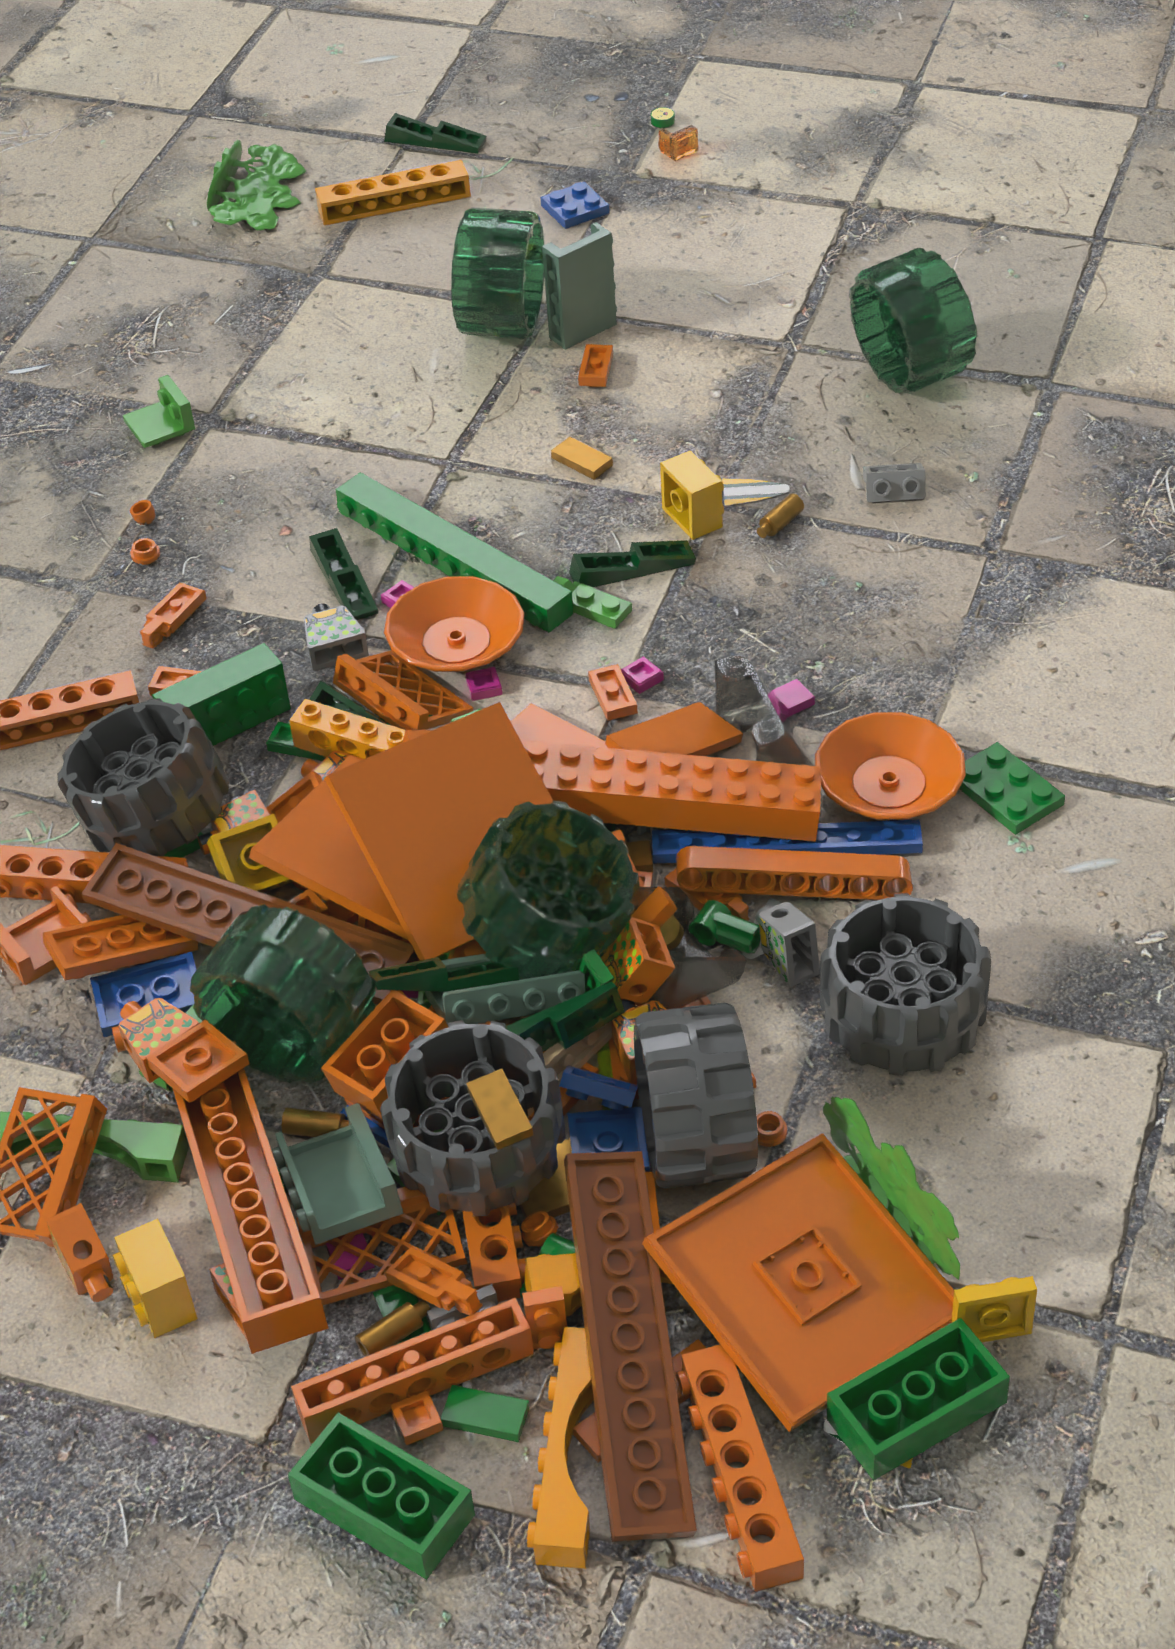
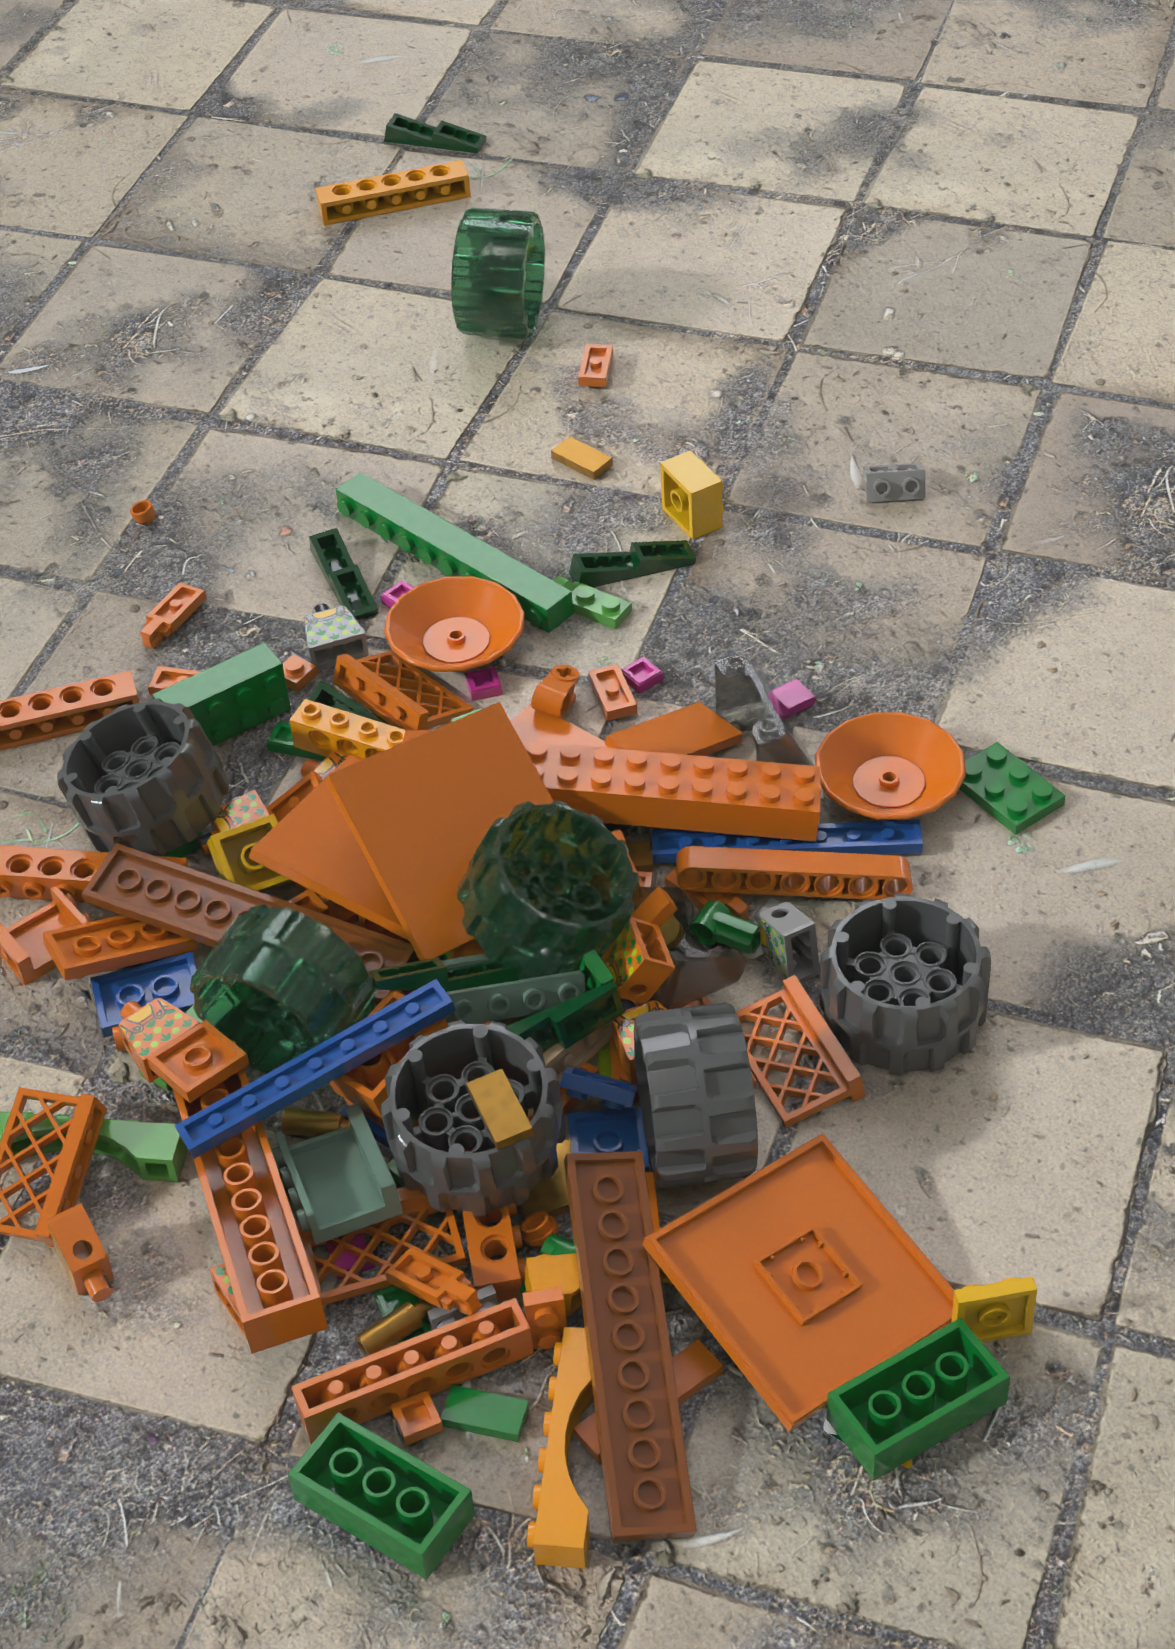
yellow brick [112,1218,198,1338] -> none
bright green bracket [123,375,195,448] -> none
orange plate [130,538,160,565] -> none
bright green plant [207,140,306,230] -> none
blue plate [540,181,610,229] -> none
sand green panel [542,222,617,350] -> none
tile [650,107,675,128] -> none
clear orange bracket [658,125,698,161] -> none
orange brick [676,1344,804,1592] -> none
sticker [722,478,790,506] -> none
pearl gold cylinder [757,493,804,538] -> none
orange plate [757,1111,787,1147] -> none
bright green plant [823,1097,960,1280] -> none
clear green wheel [849,248,978,394] -> none
none -> blue plate [174,979,456,1159]
none -> orange plate [282,654,318,692]
none -> orange piece [531,665,580,718]
none -> orange fence [736,975,866,1128]

